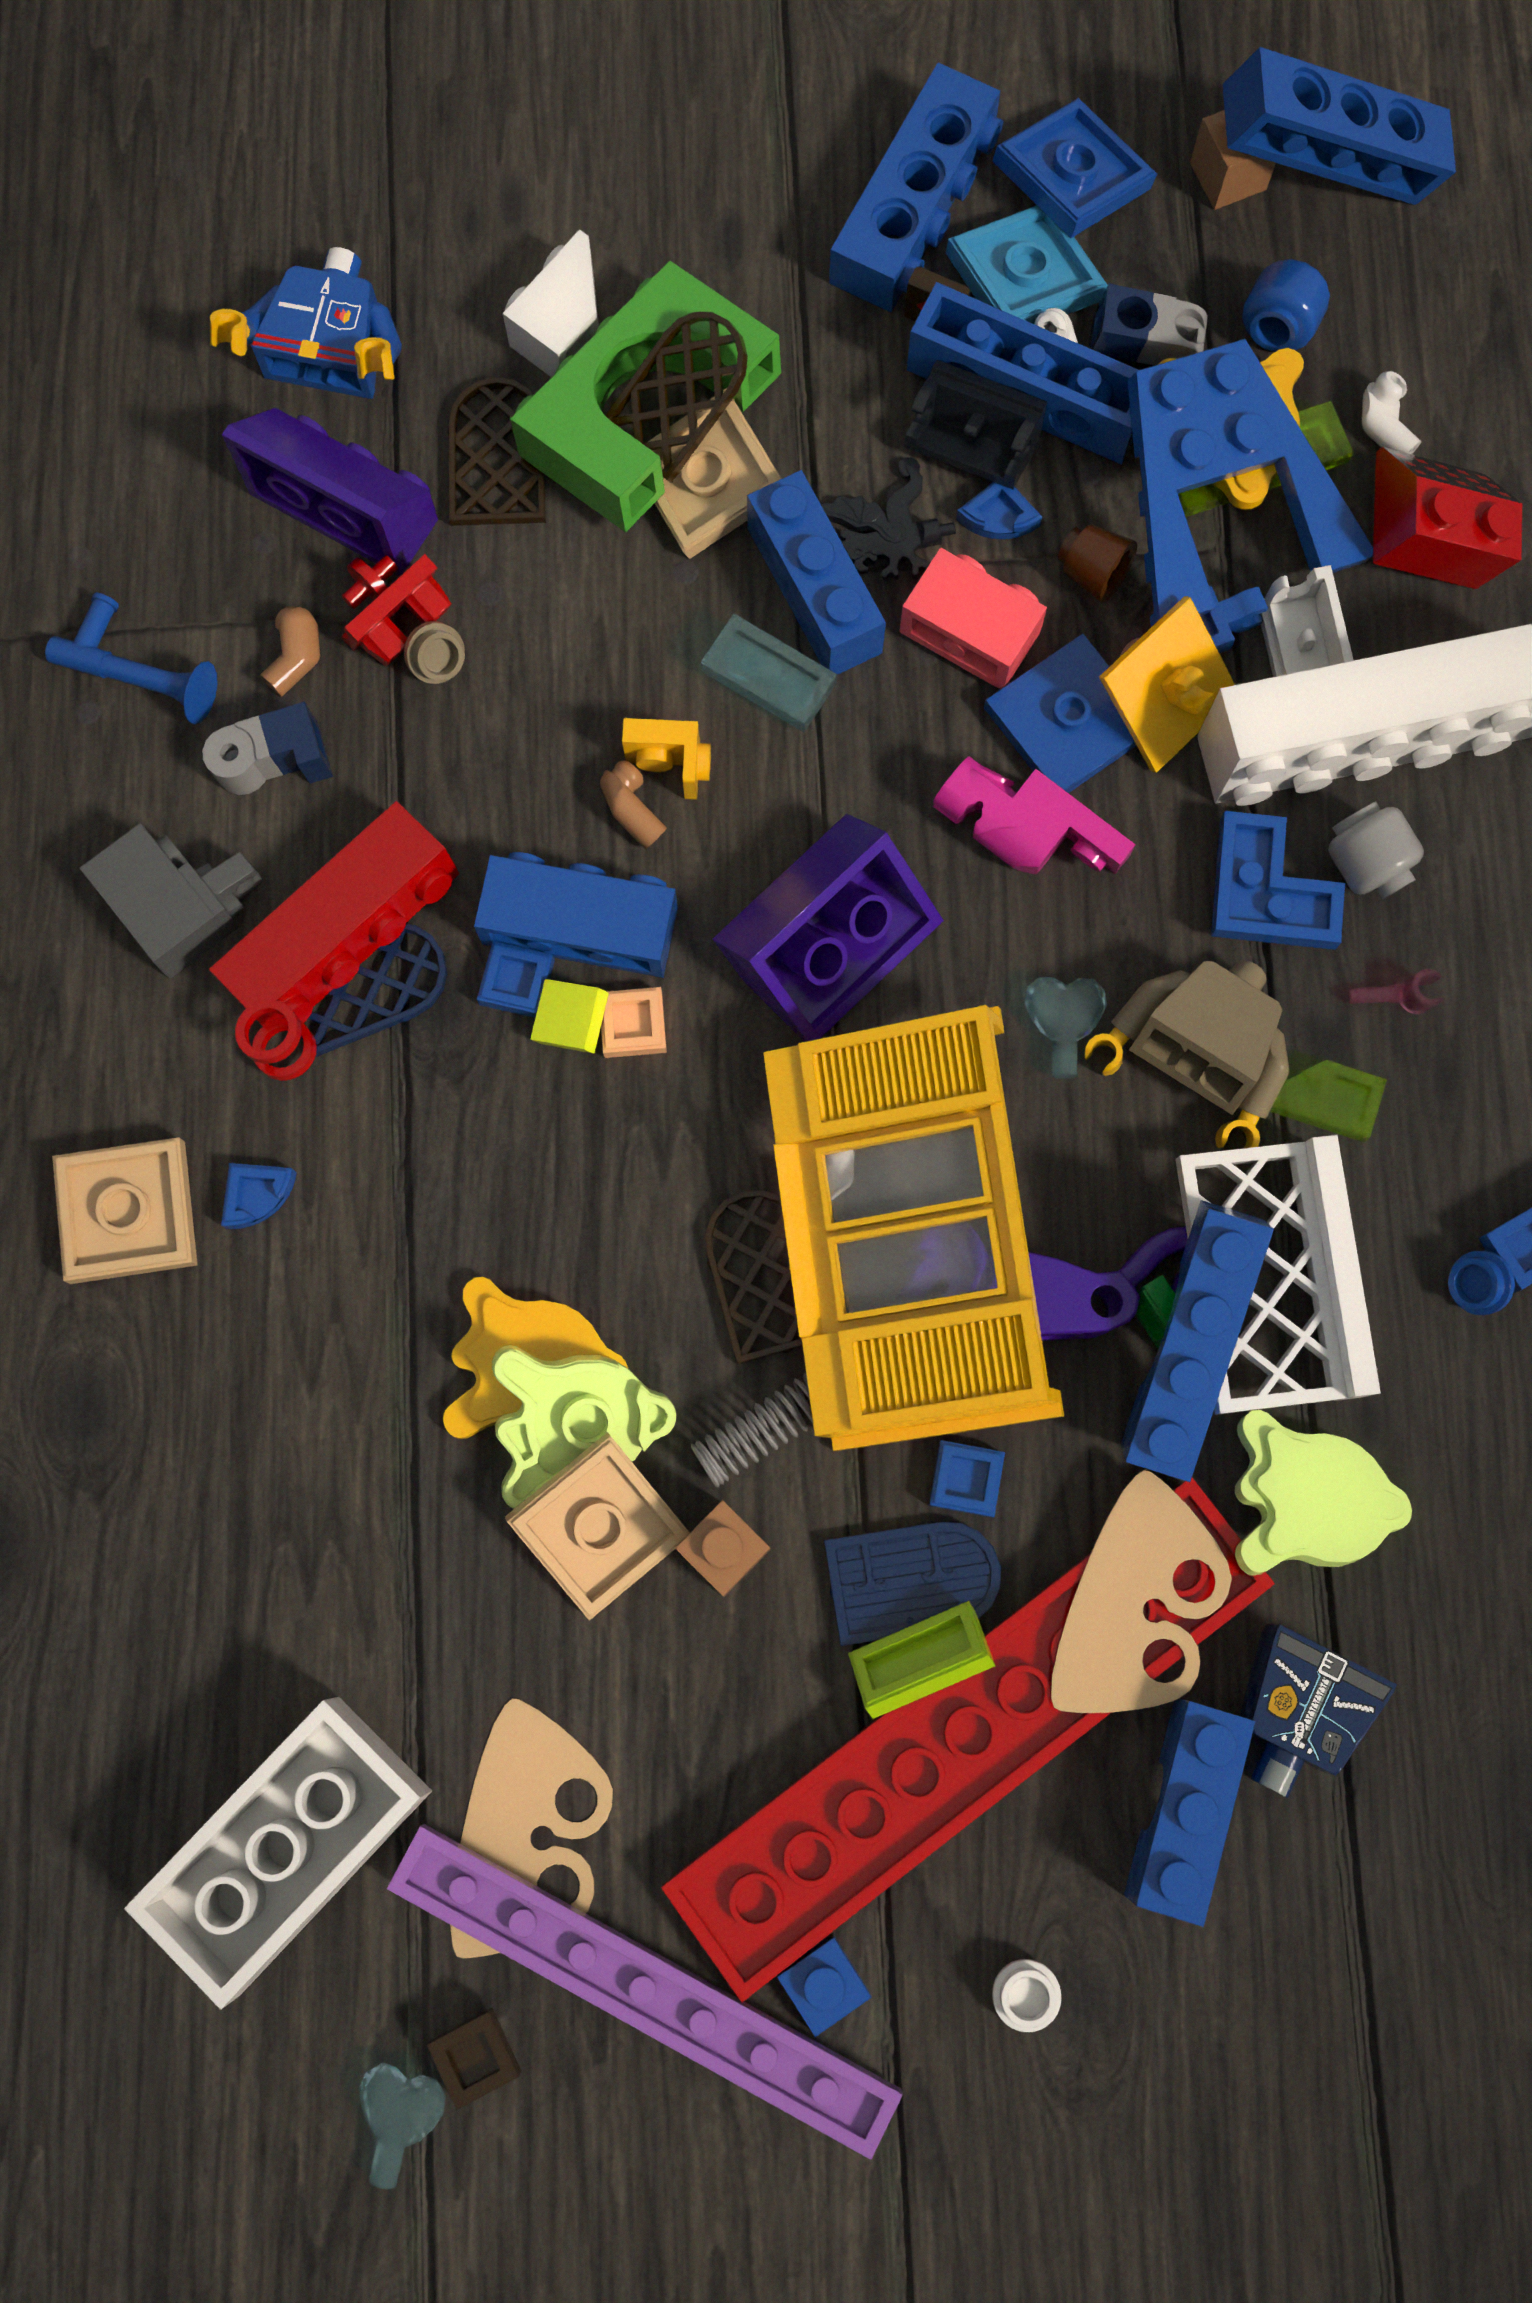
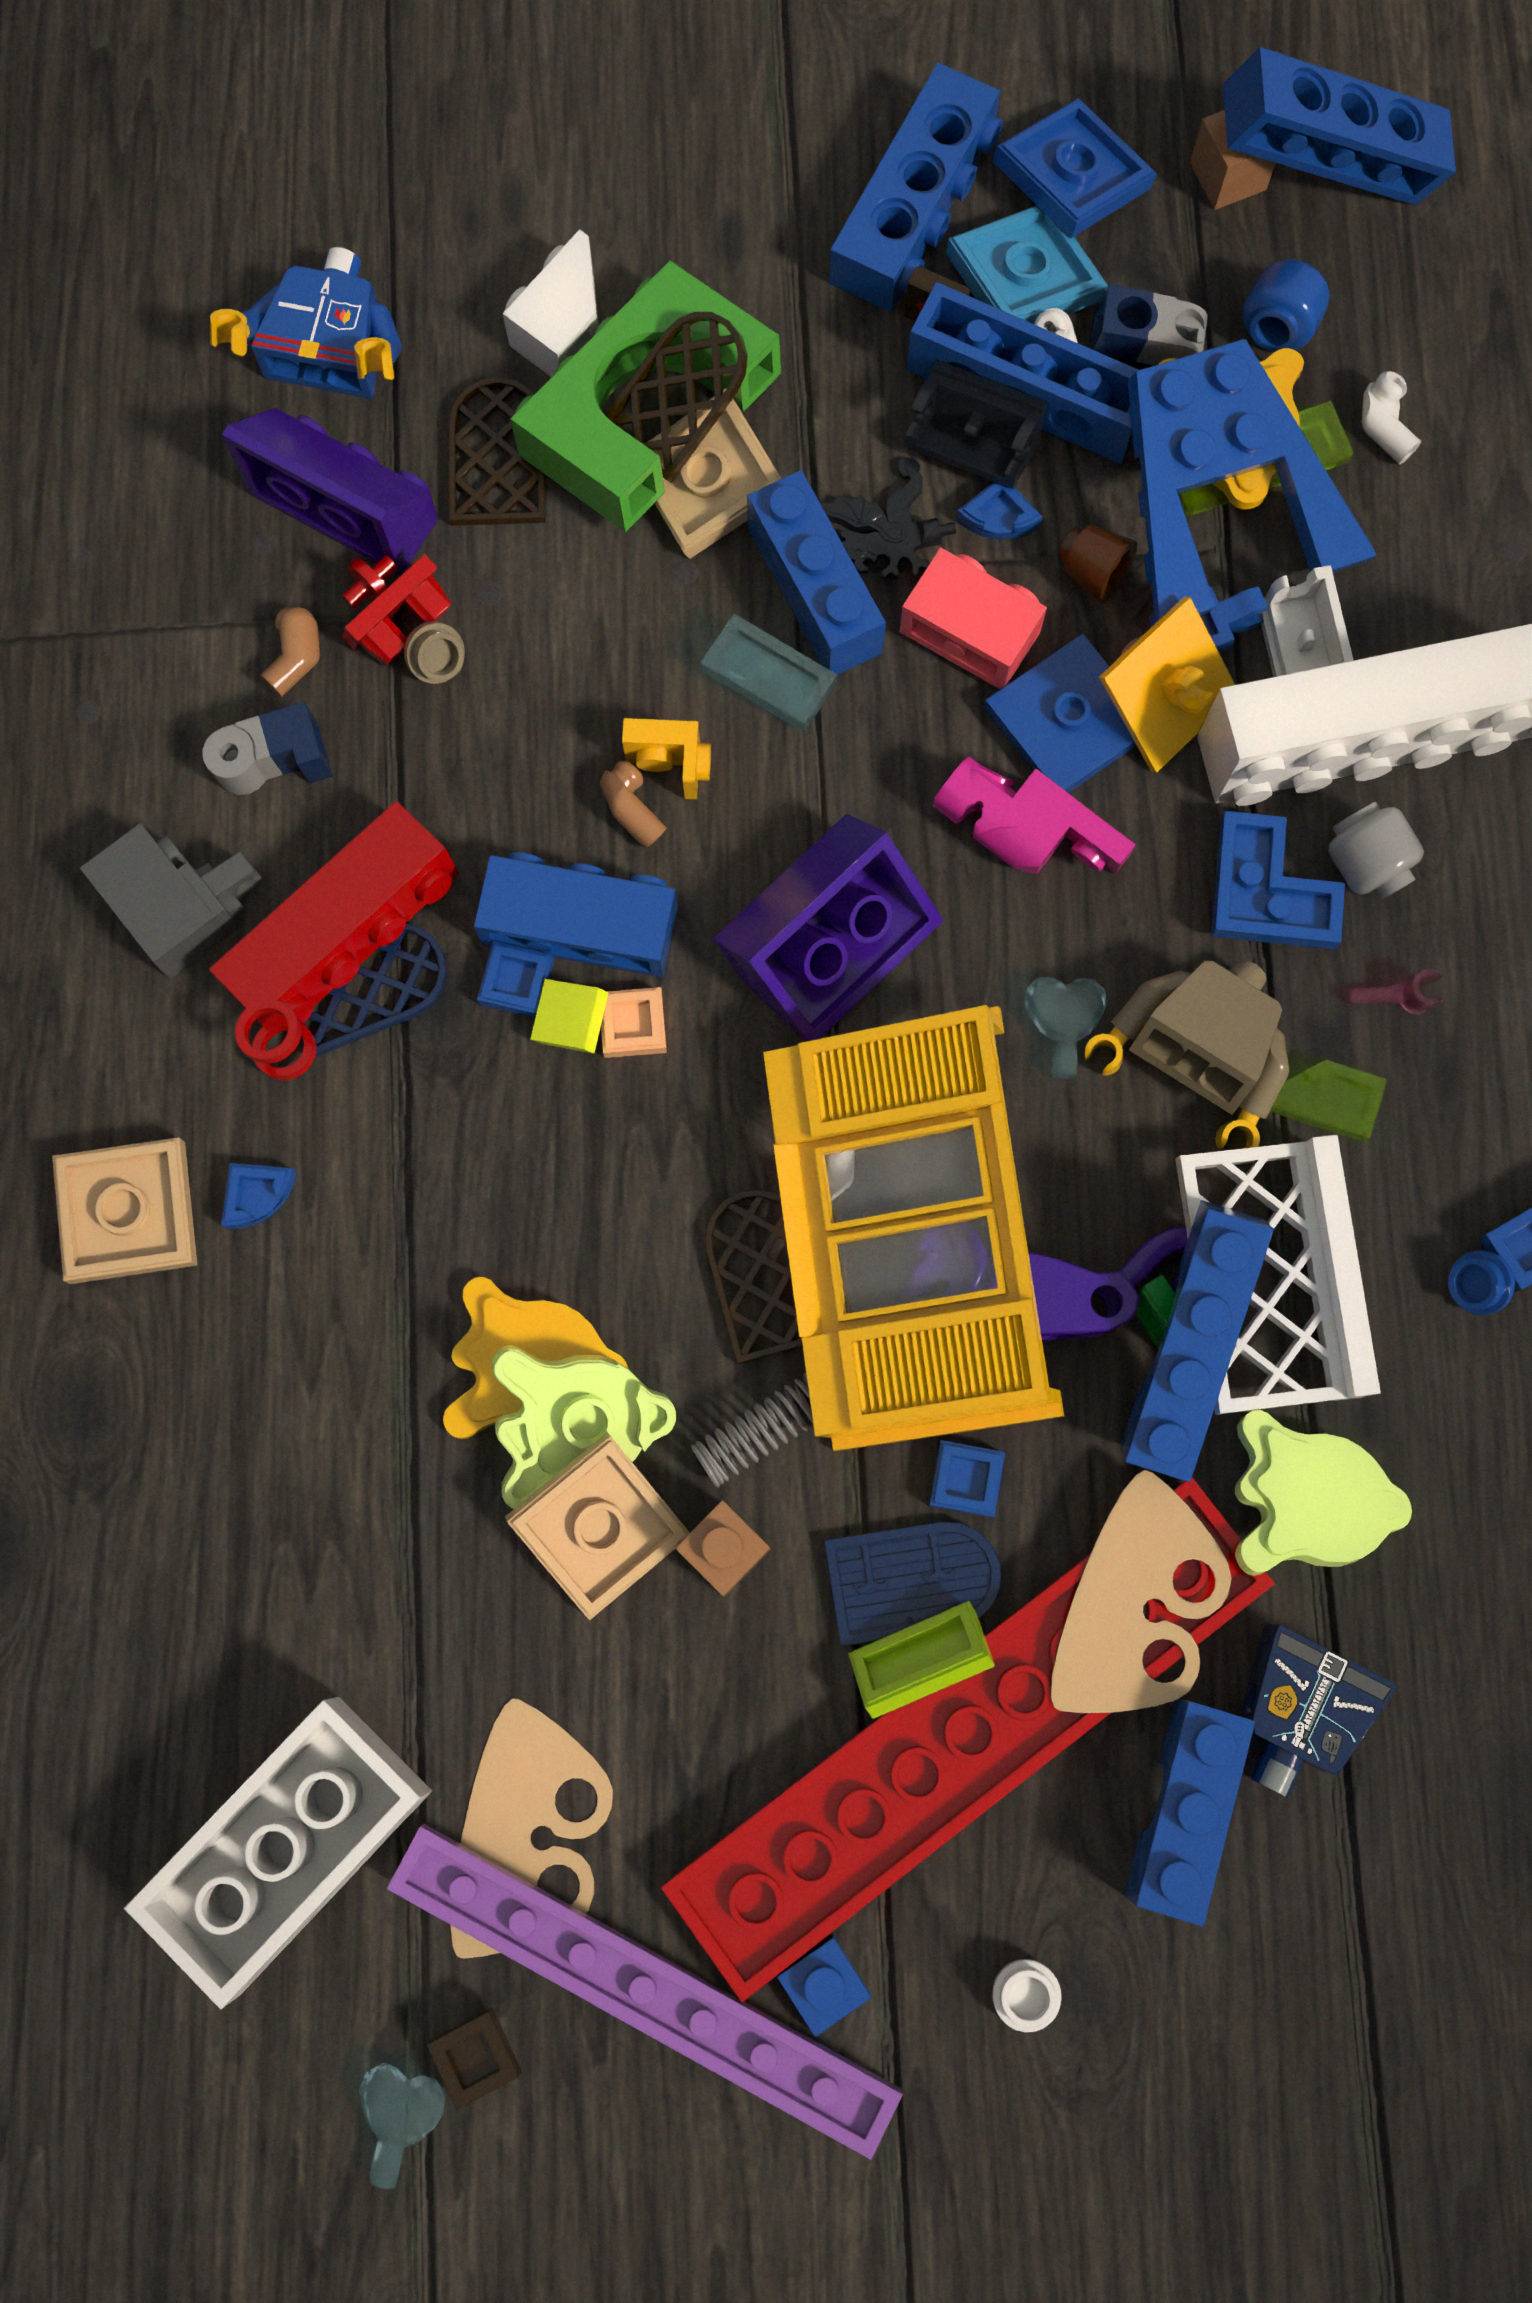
blue piece [45,592,218,724] -> none
red slope [1373,447,1522,589] -> none

